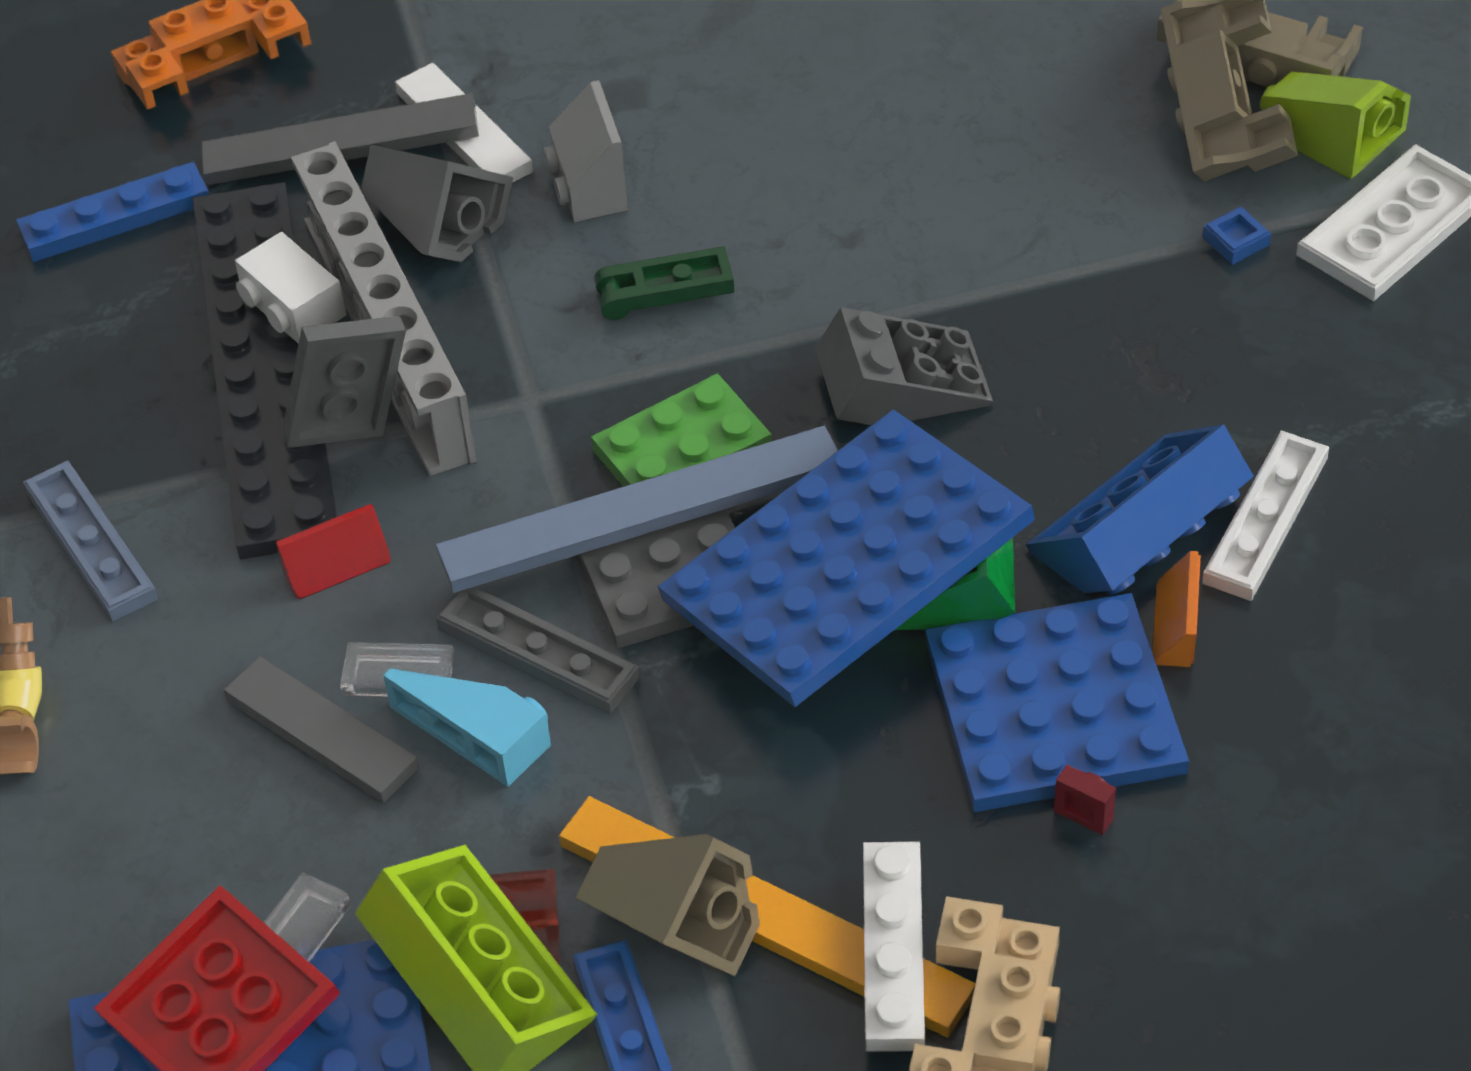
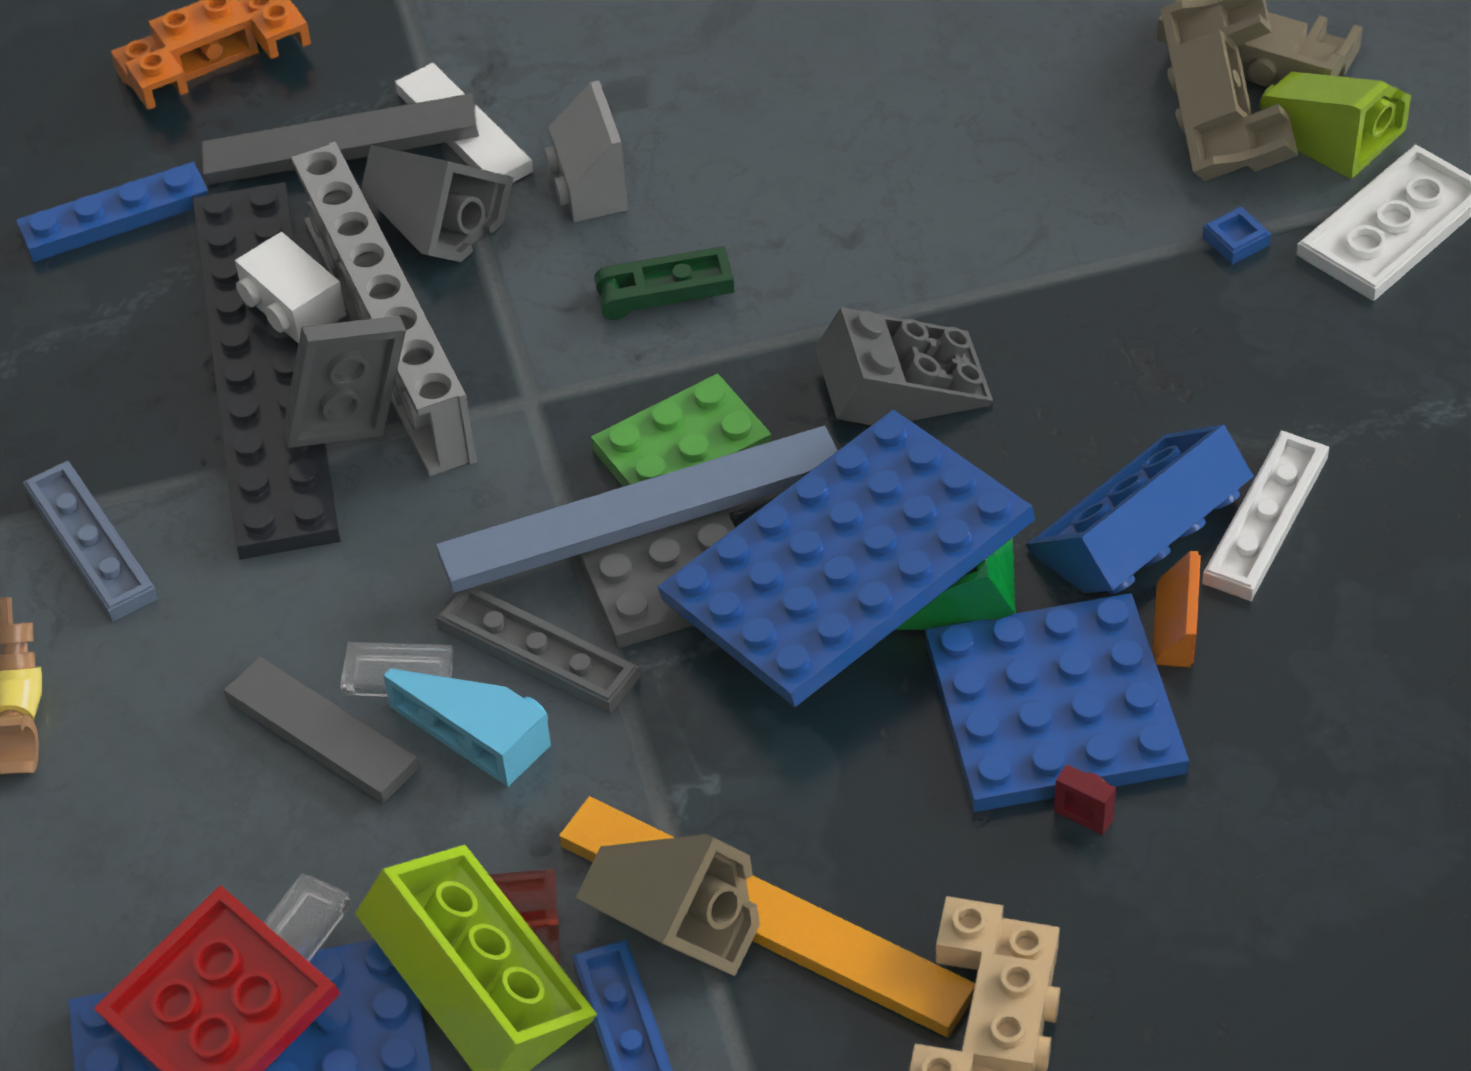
red slope [276,504,391,599] -> none
white plate [863,842,925,1051] -> none

